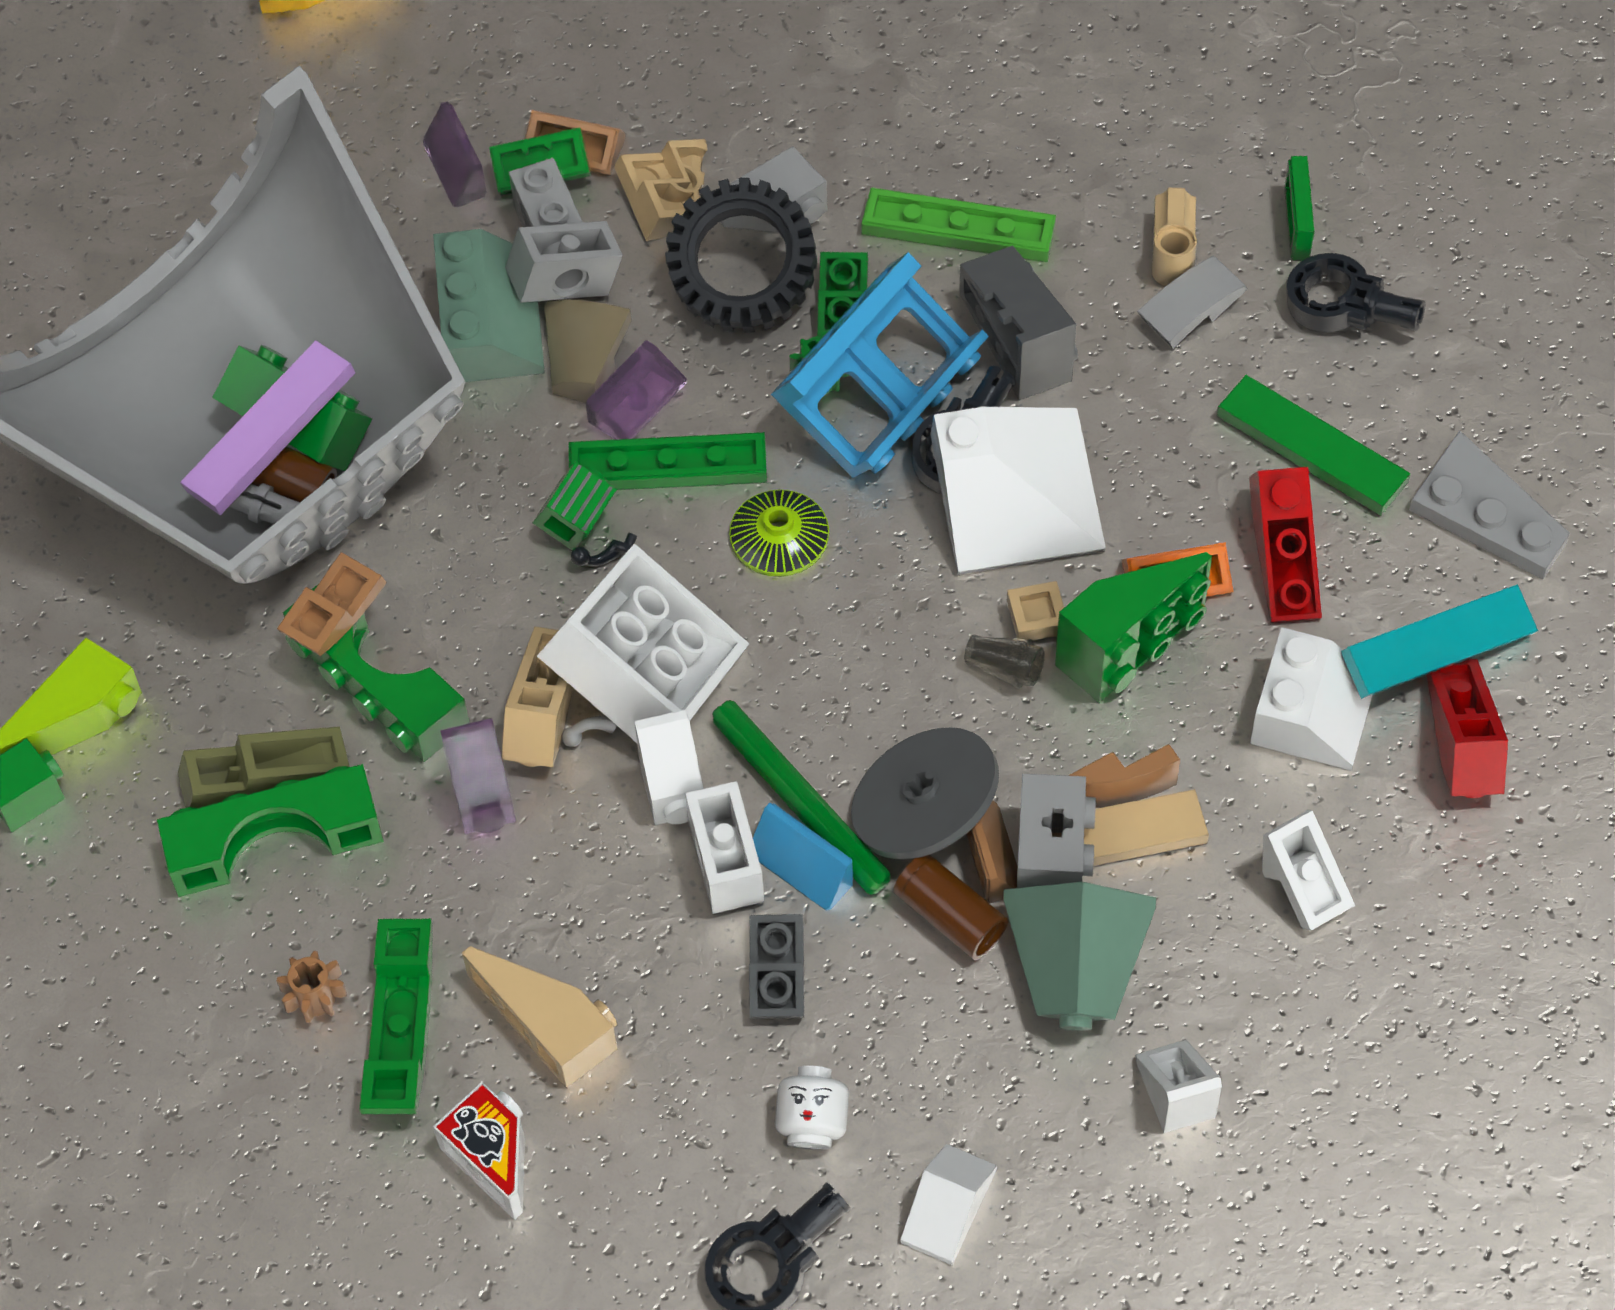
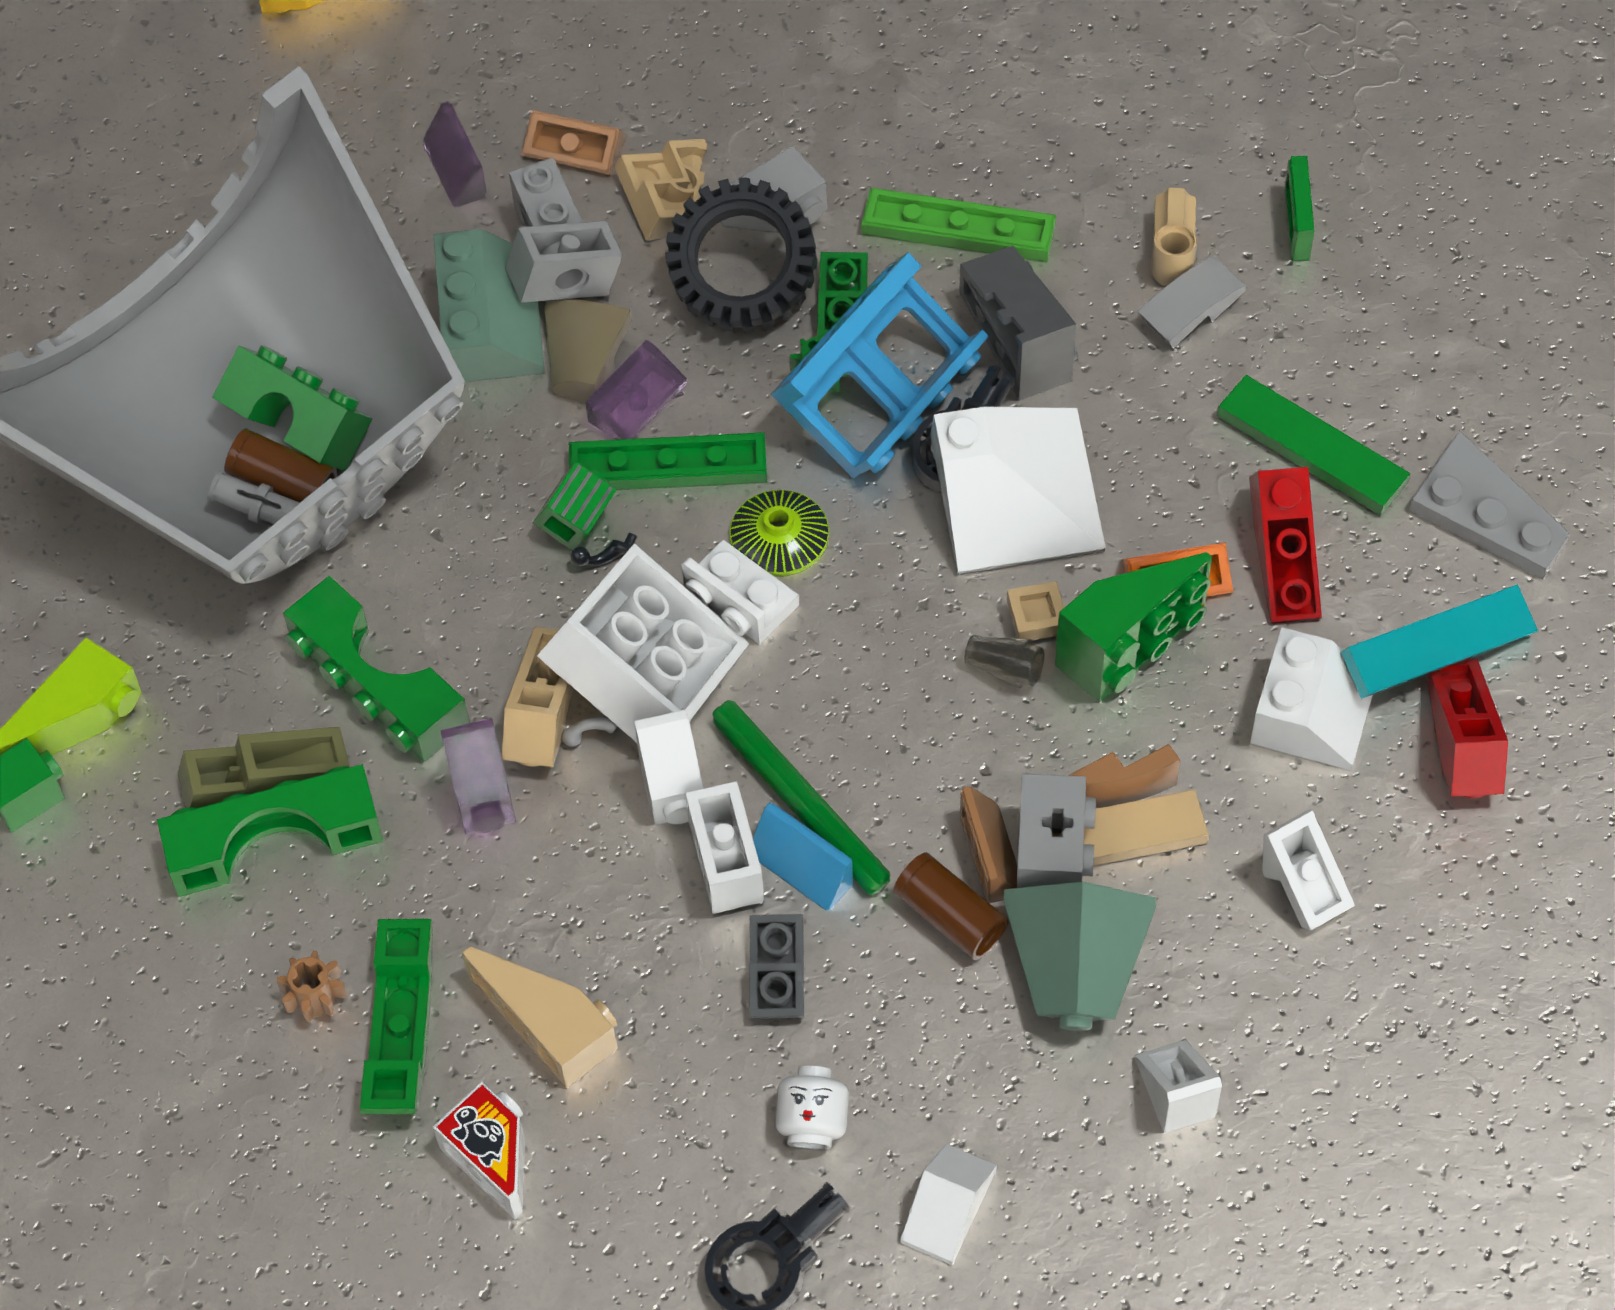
lavender tile [180,340,355,516] -> none
medium nougat slope [277,552,387,656] -> none
green plate [489,127,591,196] -> none
dark grey piece [851,727,999,859] -> none
black pin [1286,253,1426,332] -> none
none -> white bracket [682,540,799,645]

